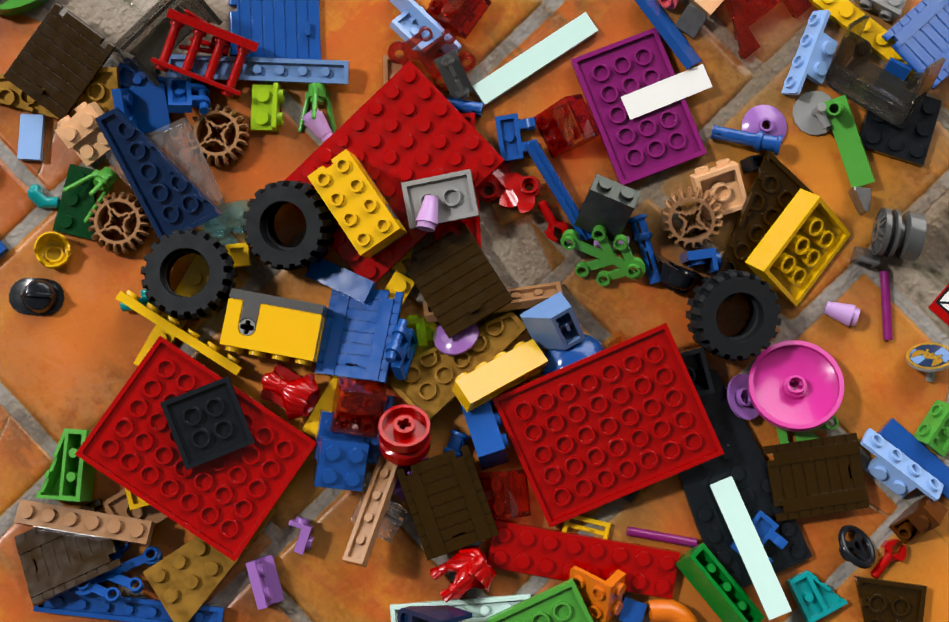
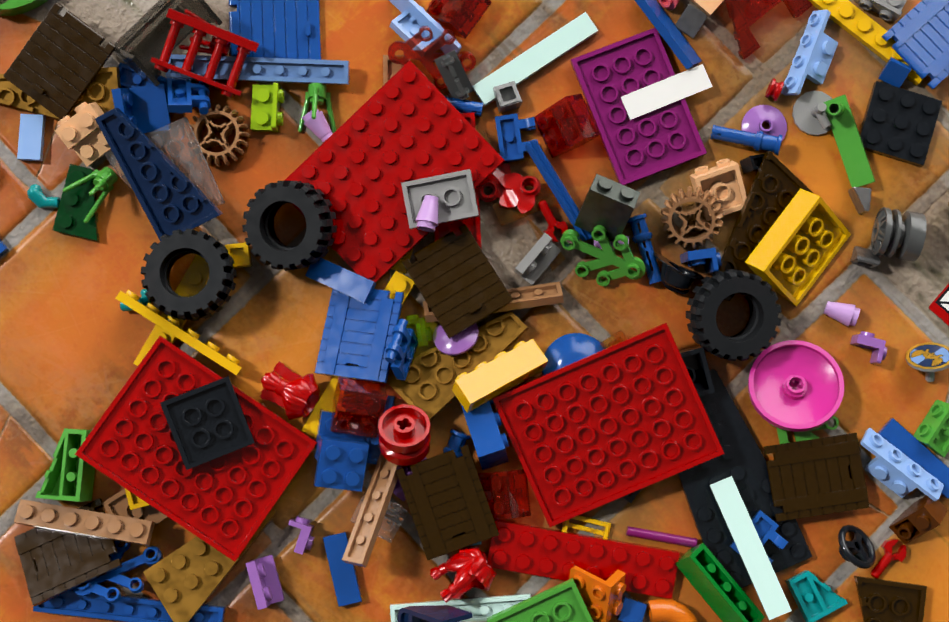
black piece [9,278,65,315] -> none
yellow hair [33,231,71,269] -> none
medium nougat gear [88,192,152,254] -> none
clear light blue bracket [203,199,249,239] -> none
yellow piece [220,288,328,366] -> none
yellow piece [307,149,408,259] -> none
medium blue slope [520,292,586,350] -> none
medium lavender dish [727,374,759,420] -> none
clear smoke windscreen [826,15,946,125] -> none
magenta bar [880,271,893,340] -> none
none -> blue tile [323,532,362,607]
none -> flat silver slope [493,81,522,113]
none -> light grey bracket [514,233,561,285]
none -> red bush [765,78,784,101]
none -> medium lavender bracket [850,331,887,364]

